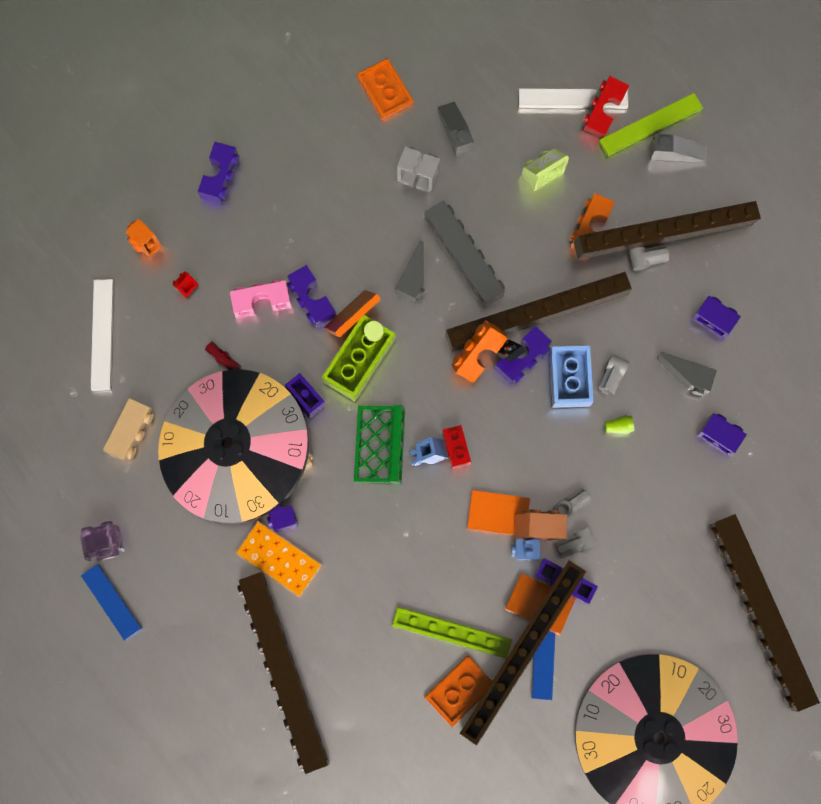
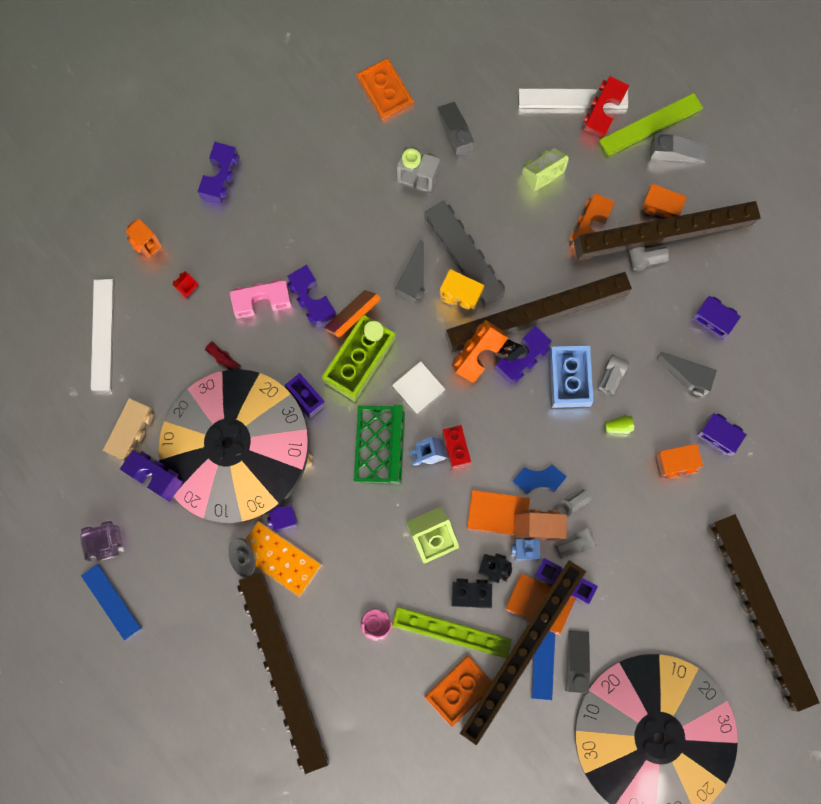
none -> dark purple arch [120,450,183,502]
none -> dark grey dish [229,538,256,577]
none -> bright pink hair [360,609,392,640]
none -> white tile [392,361,446,415]
none -> yellowish green tile [402,148,421,169]
none -> yellowish green slope [406,507,459,564]
none -> yellow brick [440,269,485,310]
none -> black brick [451,579,492,609]
none -> black brick [478,553,512,583]
none -> blue tile [512,465,567,494]
none -> dark grey slope [566,630,590,694]
none -> orange brick [641,184,687,219]
none -> orange brick [656,444,703,479]

